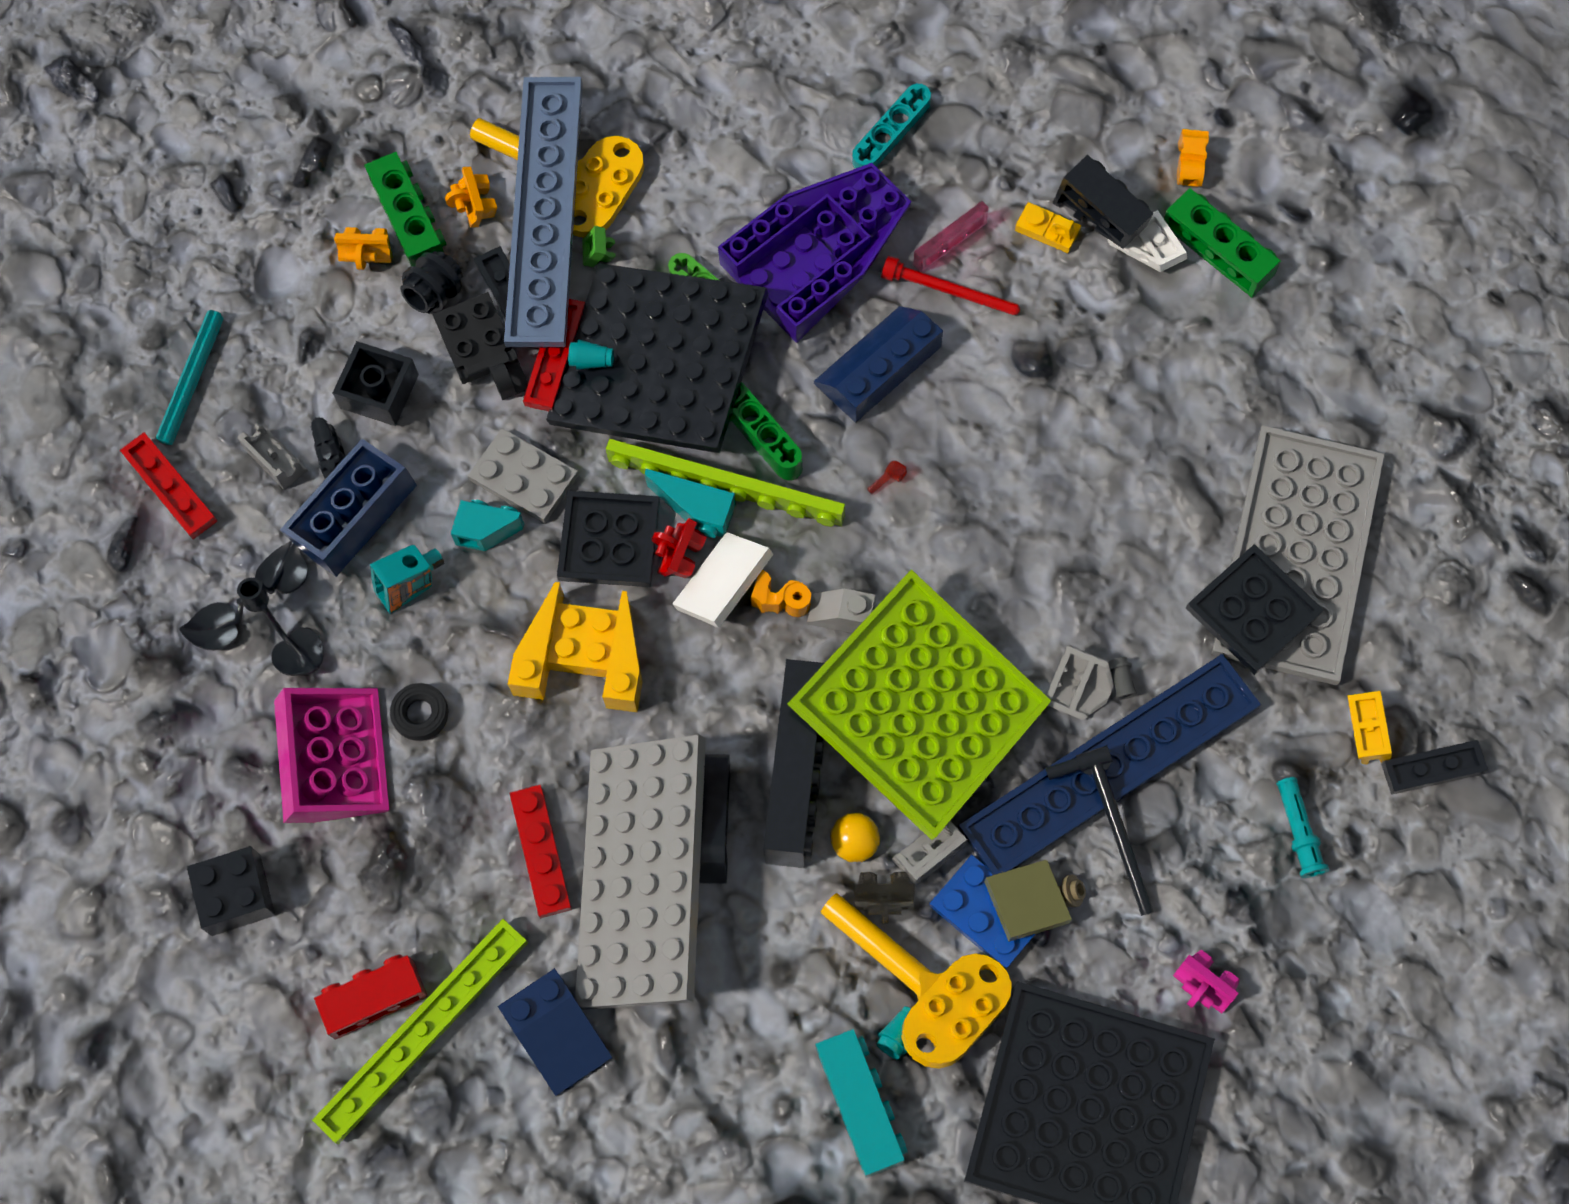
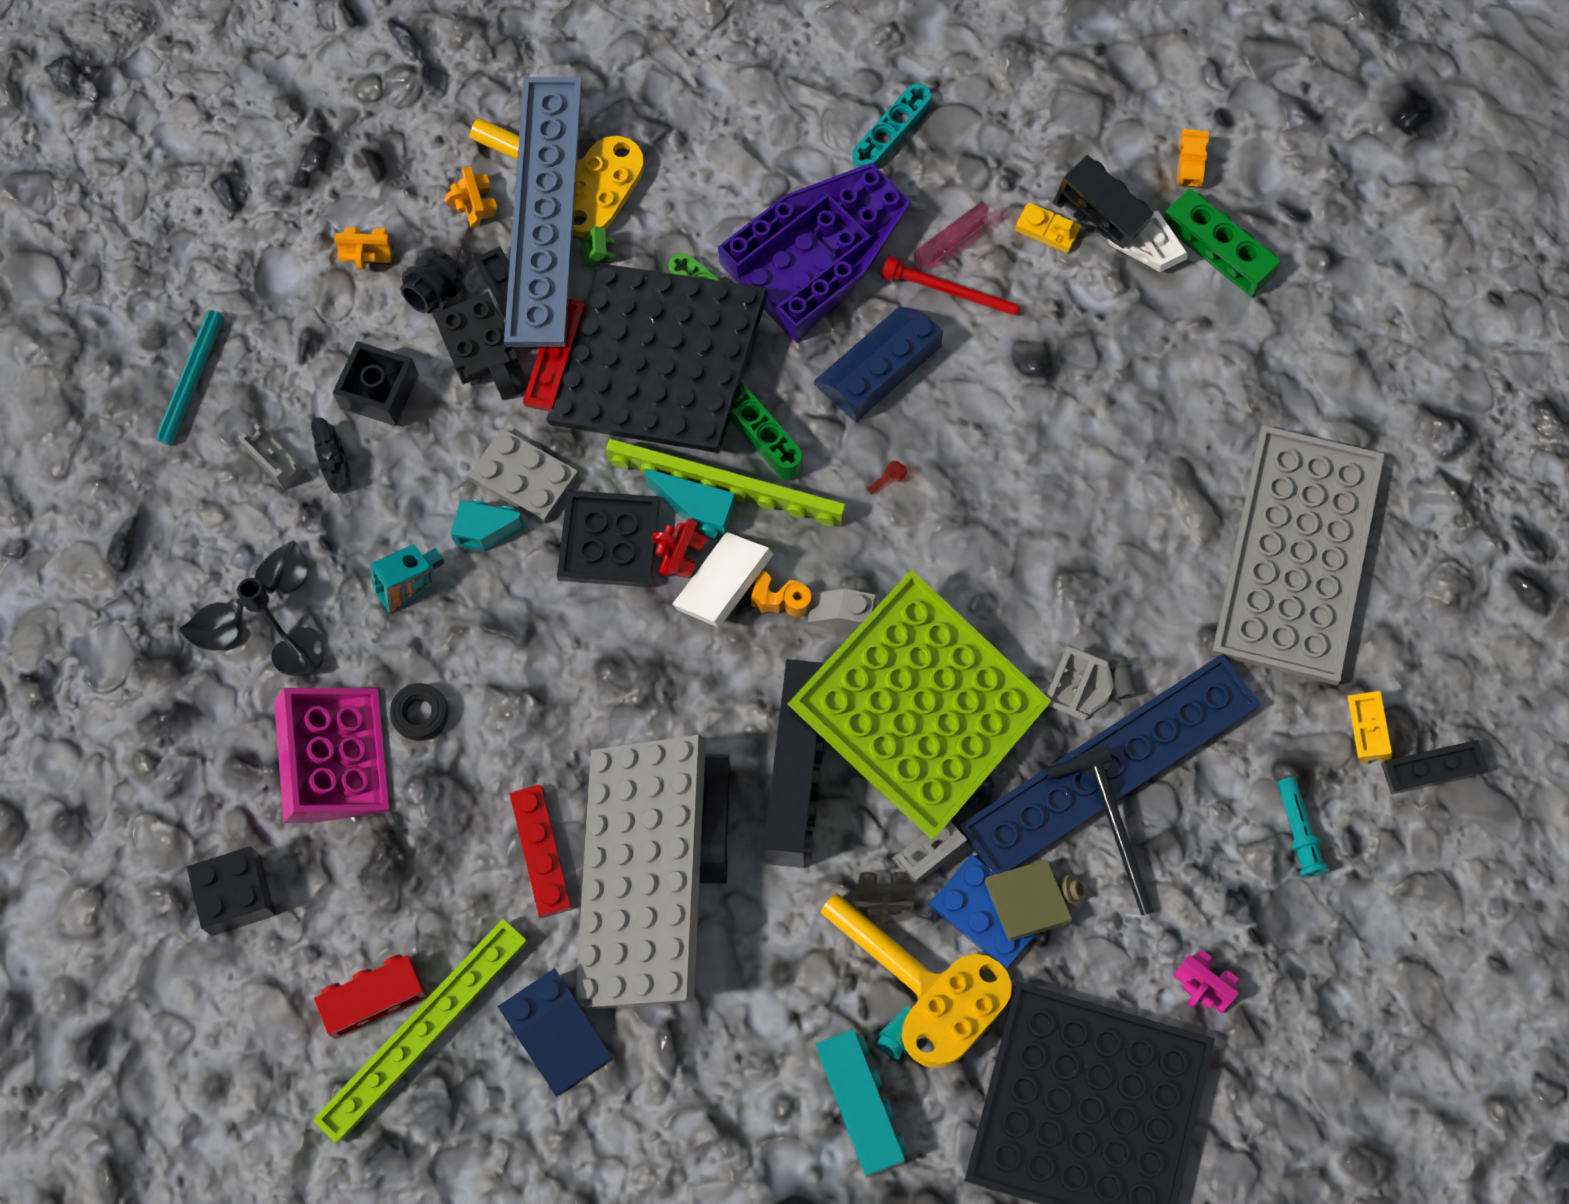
red plate [120,432,218,540] -> none
dark blue slope [280,439,417,577] -> none
green brick [364,152,447,267] -> none
yellow wedge [508,582,643,712] -> none
teal cone [568,340,614,370] -> none
yellow hair [830,813,880,862] -> none
black plate [1186,544,1324,675] -> none

